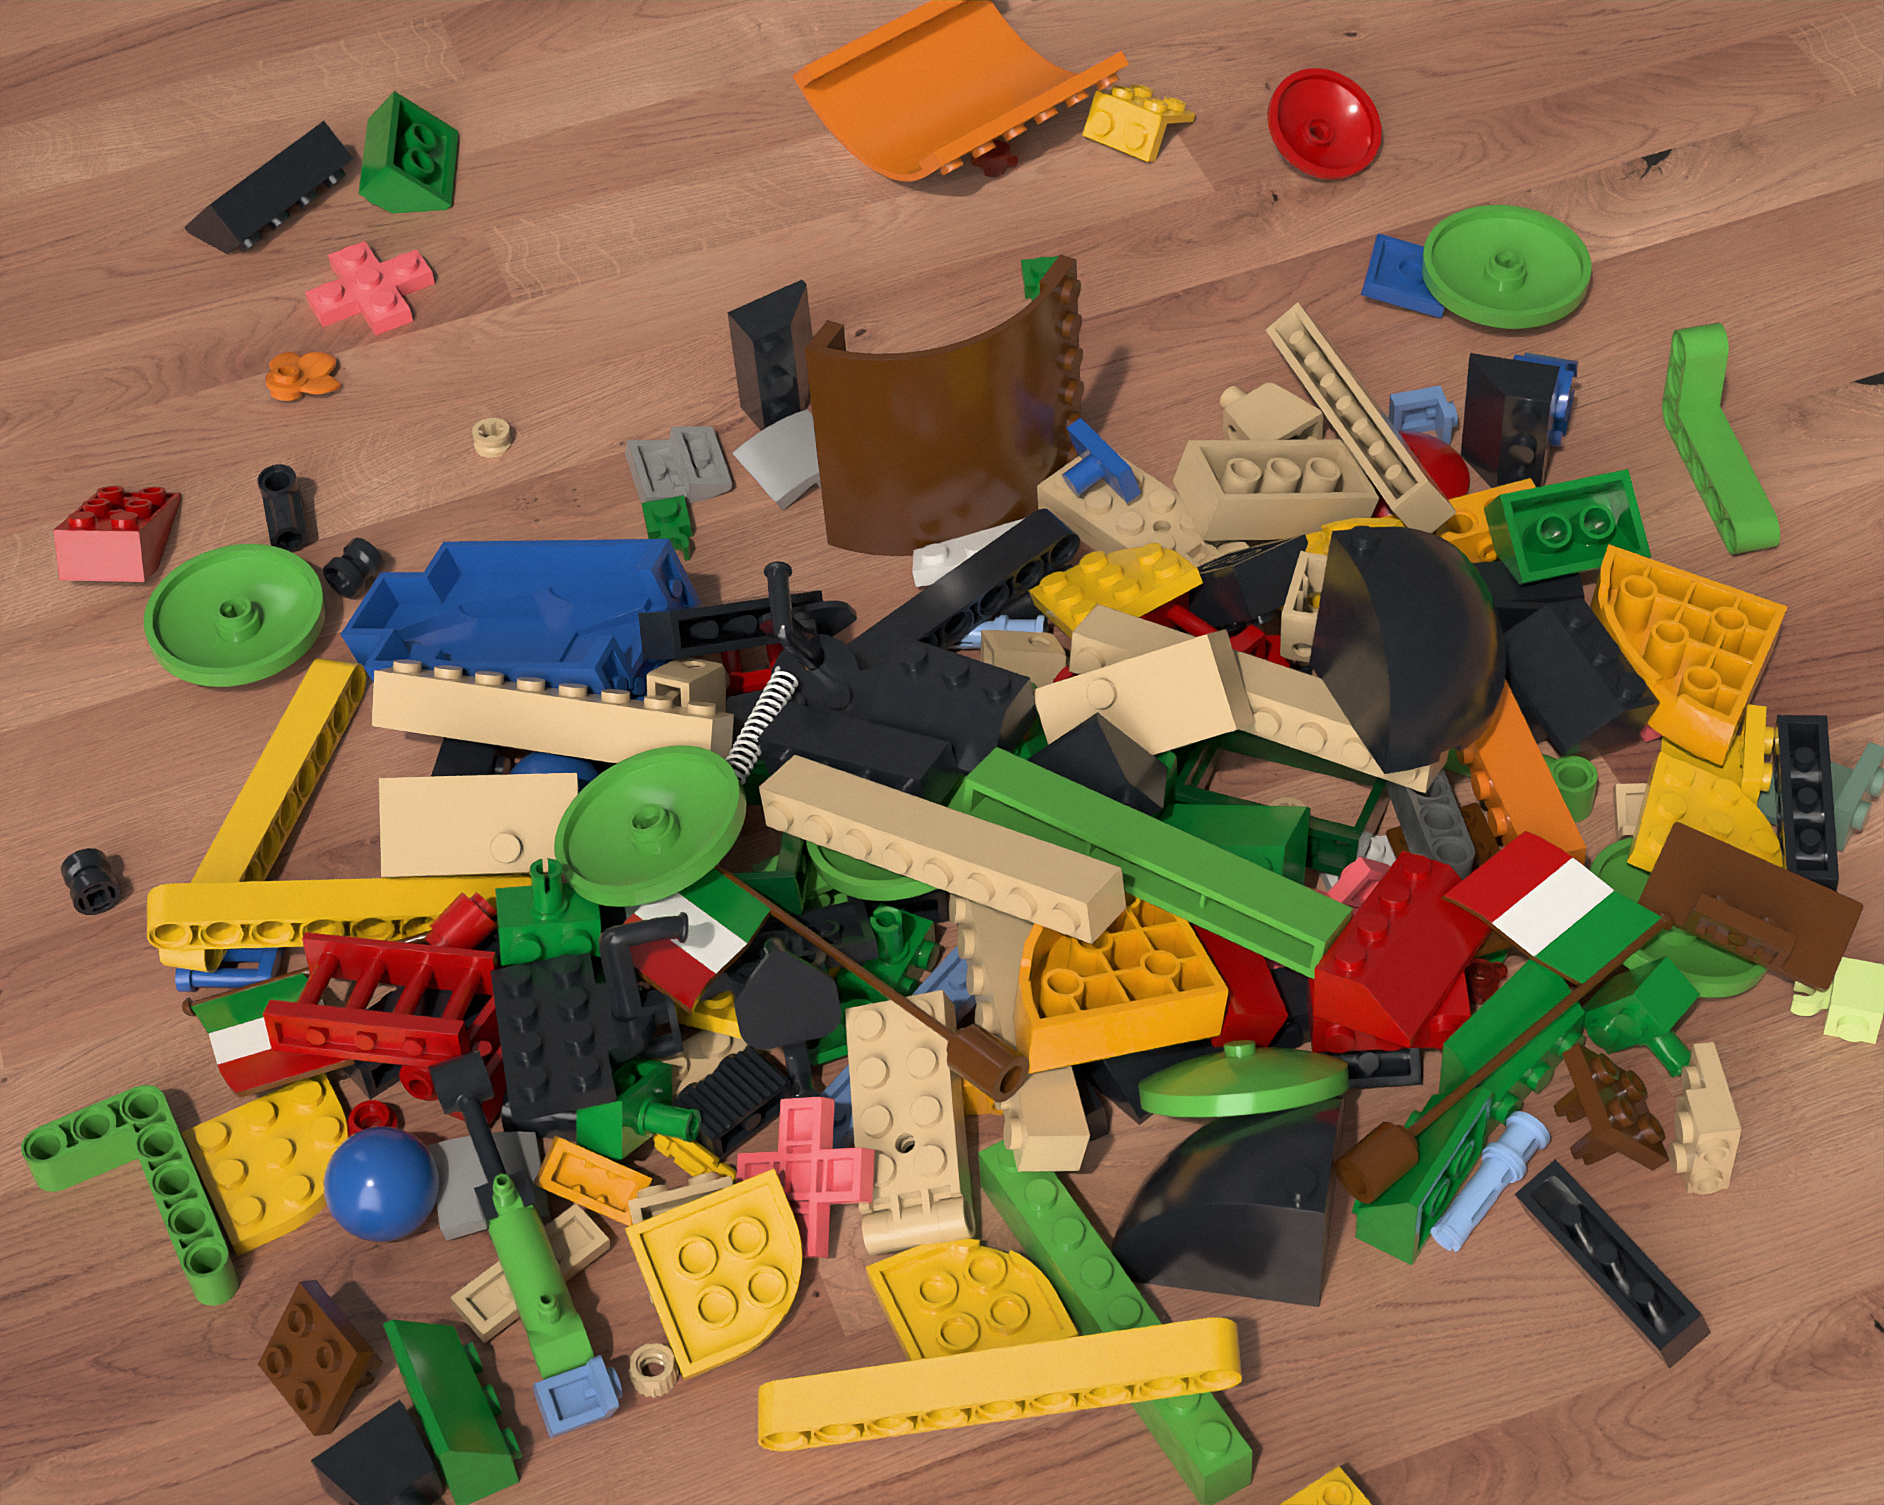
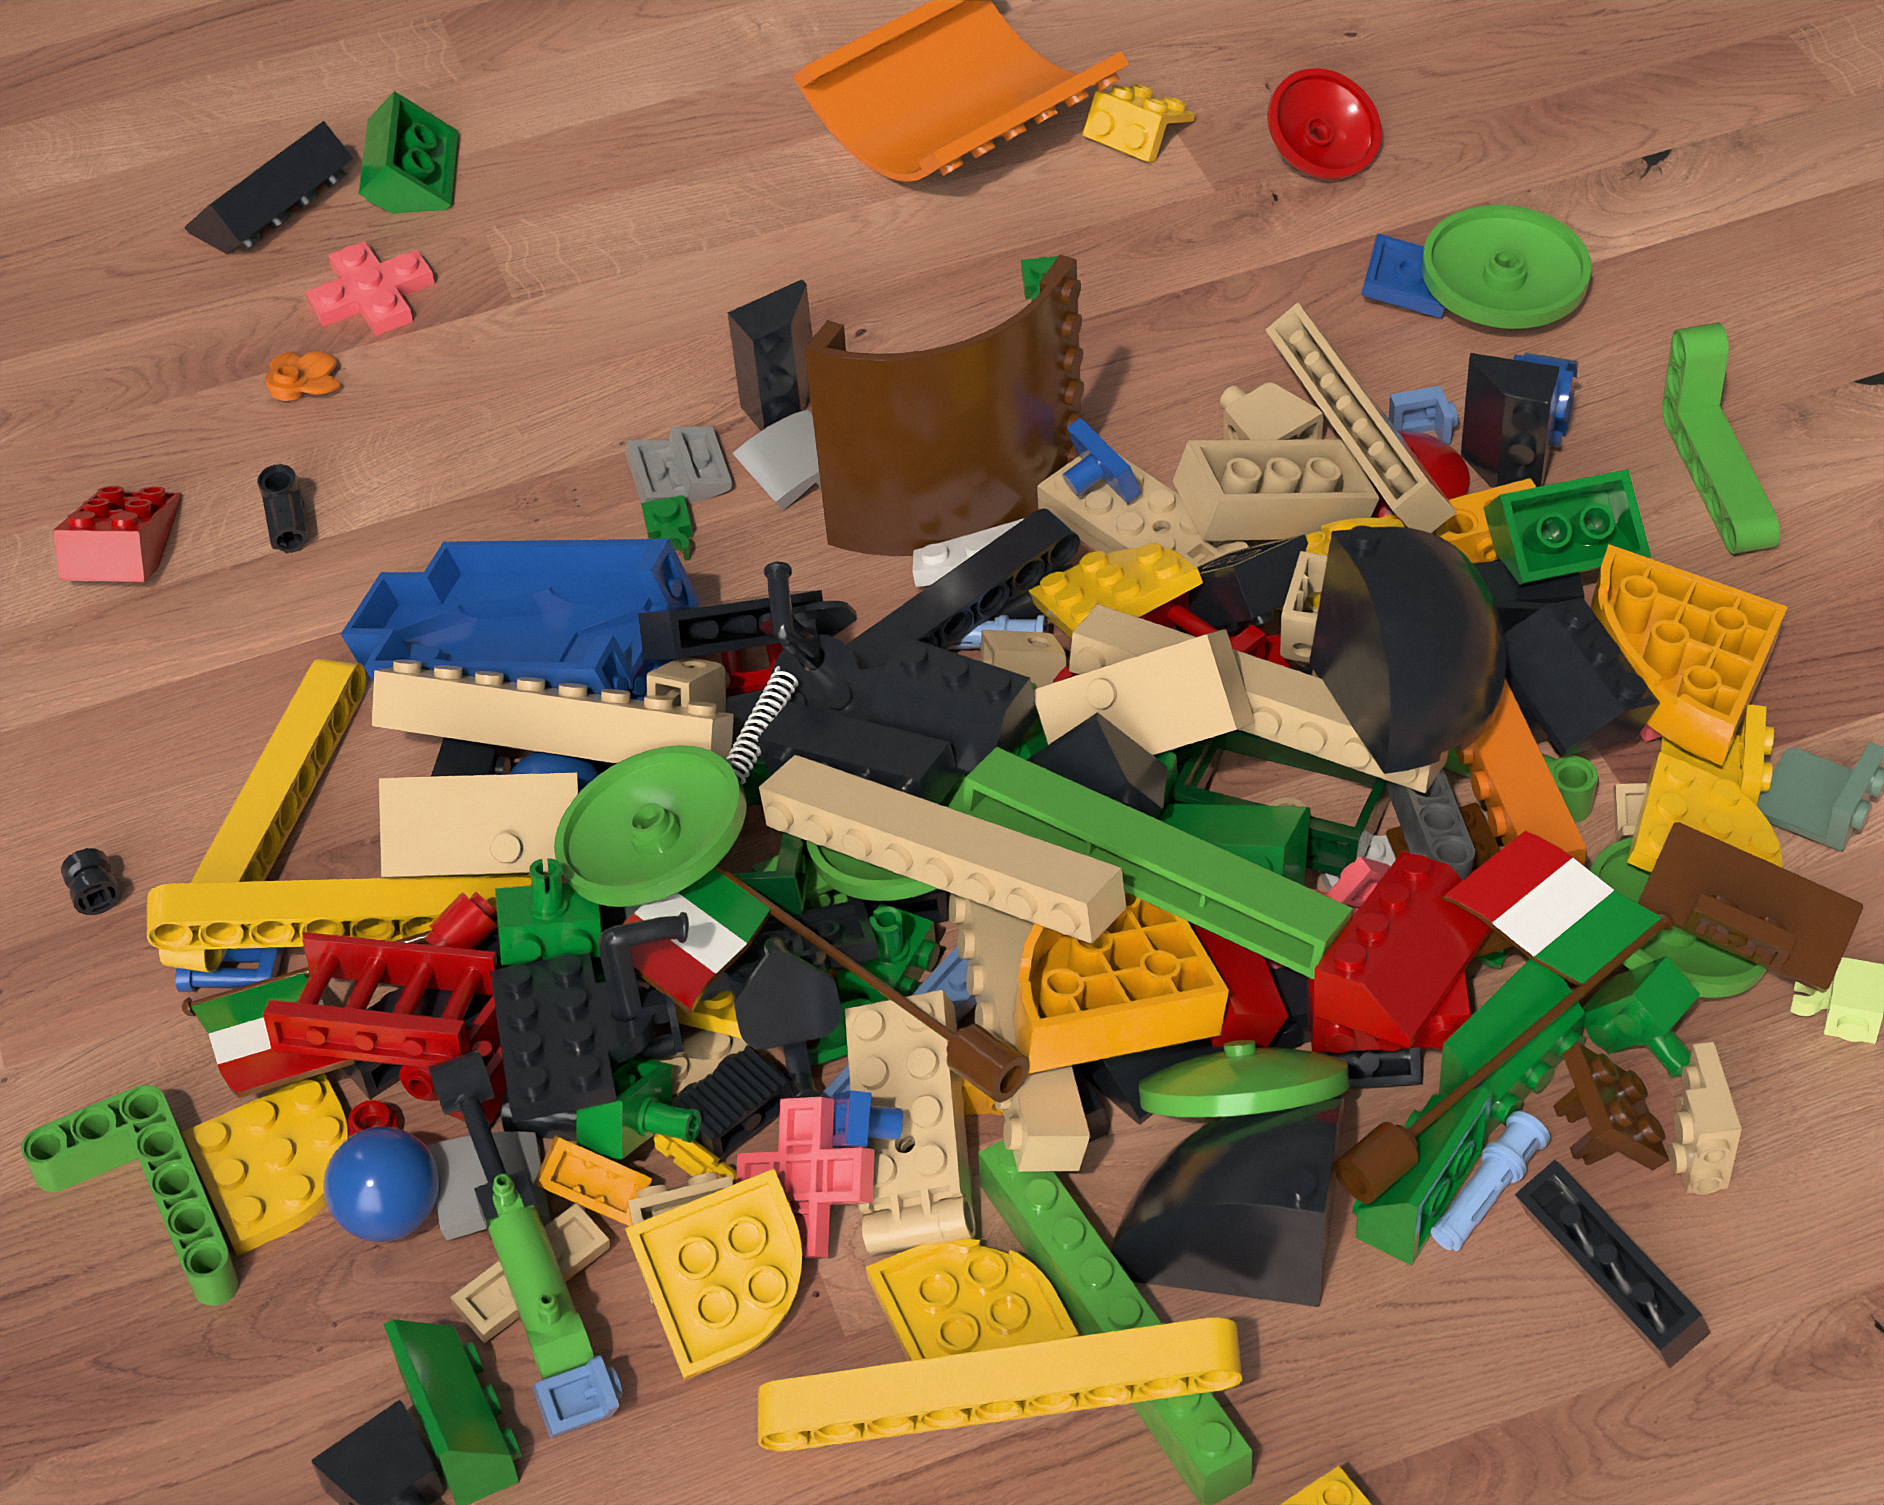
bright green dish [144,544,326,687] -> none
reddish brown plate [258,1280,383,1437] -> none
black wheel [323,537,385,599] -> none
tan bush [472,418,512,458] -> none
tan axle [629,1343,679,1398] -> none
clear red plate [971,140,1018,177] -> none
clear red plate [1464,957,1508,1005] -> none
black brick [1772,715,1839,892] -> none
none -> blue tile [832,1090,903,1148]

